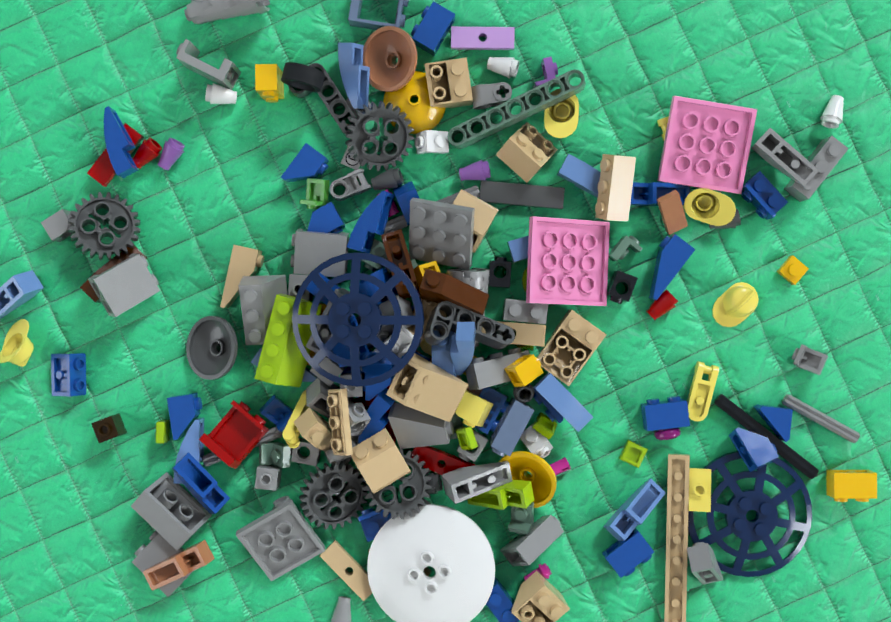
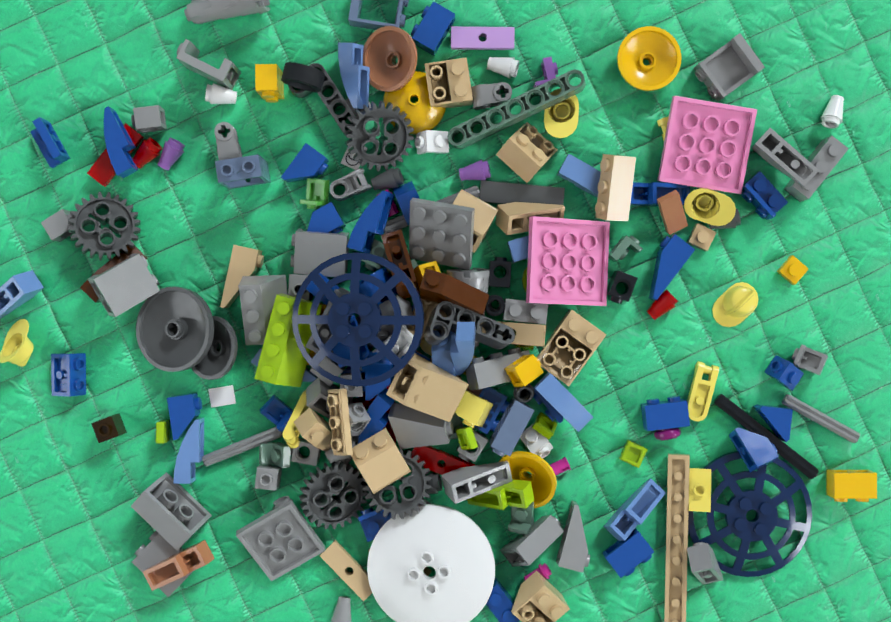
blue slope [172,452,230,515] -> none
red panel [199,400,269,469] -> none
none -> blue bracket [31,117,71,168]
none -> light grey brick [131,105,167,133]
none -> dark grey dish [136,287,214,372]
none -> white sticker [208,385,236,408]
none -> light grey piece [214,122,242,160]
none -> sand blue window [215,154,271,189]
none -> black cone [485,295,505,316]
none -> tan slope [495,202,565,235]
none -> light grey slope [556,501,590,573]
none -> yellow dish [617,26,682,91]
none -> tan plate [687,223,717,252]
none -> light grey panel [694,33,765,102]
none -> blue bracket [765,356,804,391]

